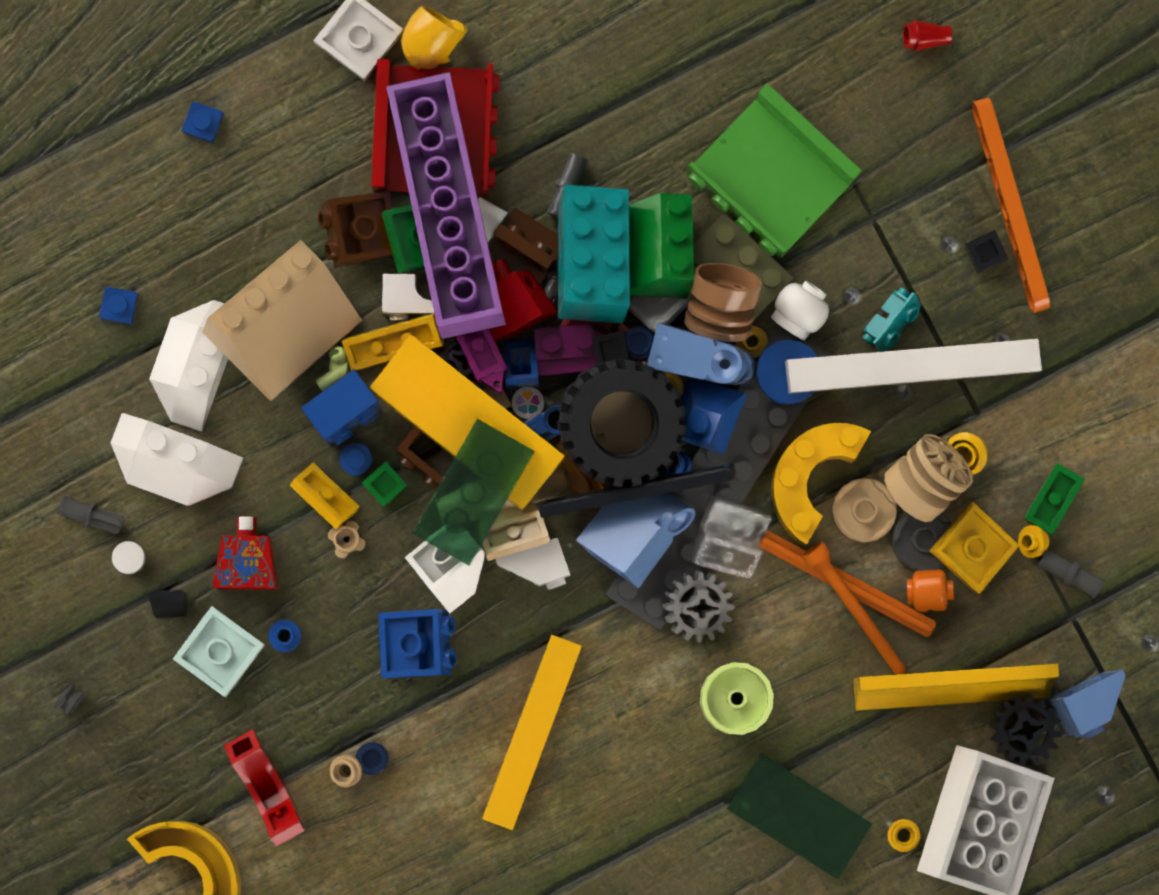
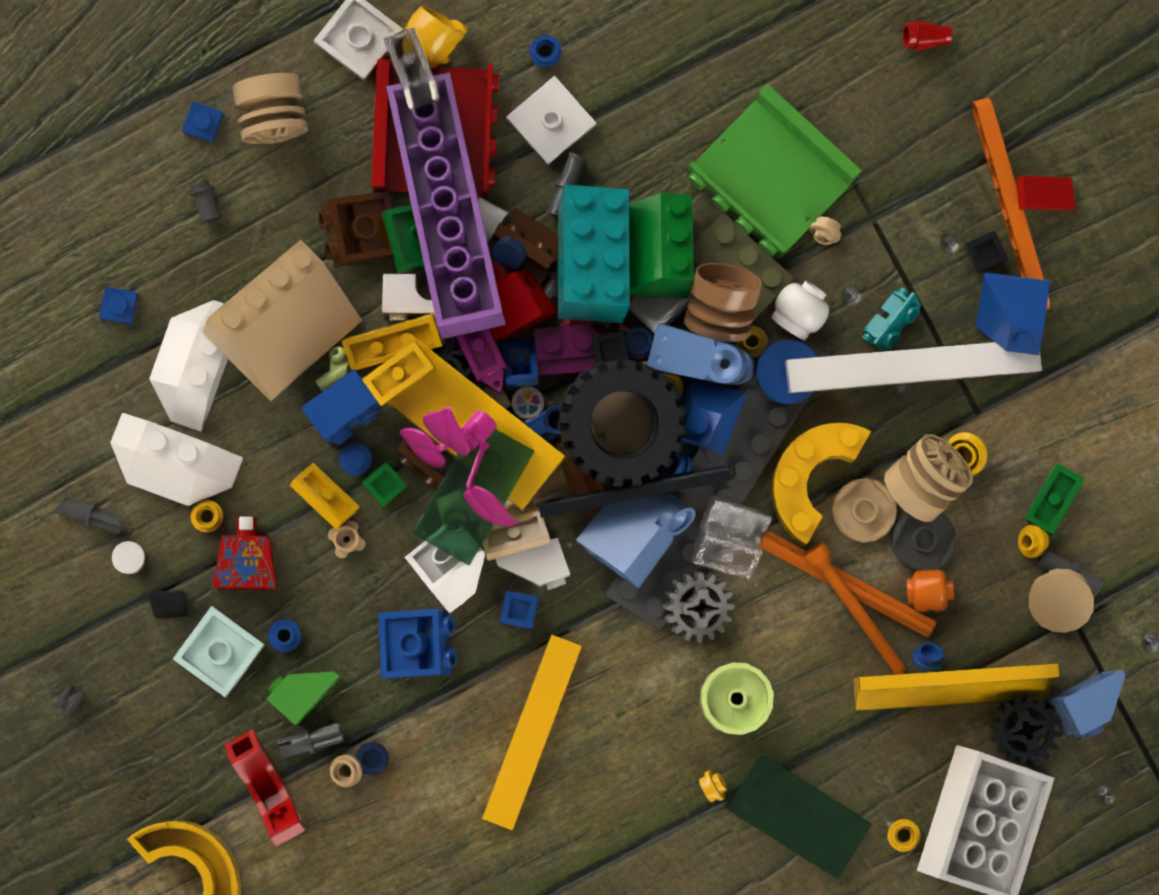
yellow tile [930,502,1020,594] -> none
none -> dark grey pin [190,180,222,223]
none -> yellow plate [191,500,224,533]
none -> tan wheel [232,73,308,144]
none -> bright green slope [266,672,342,725]
none -> dark grey axle [277,724,344,759]
none -> yellow plate [362,341,436,406]
none -> clear smoke brick [383,27,440,111]
none -> dark pink plant [400,406,518,526]
none -> dark blue tile [492,236,527,270]
none -> blue plate [500,591,538,629]
none -> white plate [506,75,597,166]
none -> blue plate [530,35,561,67]
none -> yellow plate [699,770,728,802]
none -> tan plate [809,217,841,245]
none -> blue plate [912,642,945,672]
none -> blue slope [975,273,1050,355]
none -> red tile [1016,175,1075,211]
none -> tan tile [1029,568,1094,633]

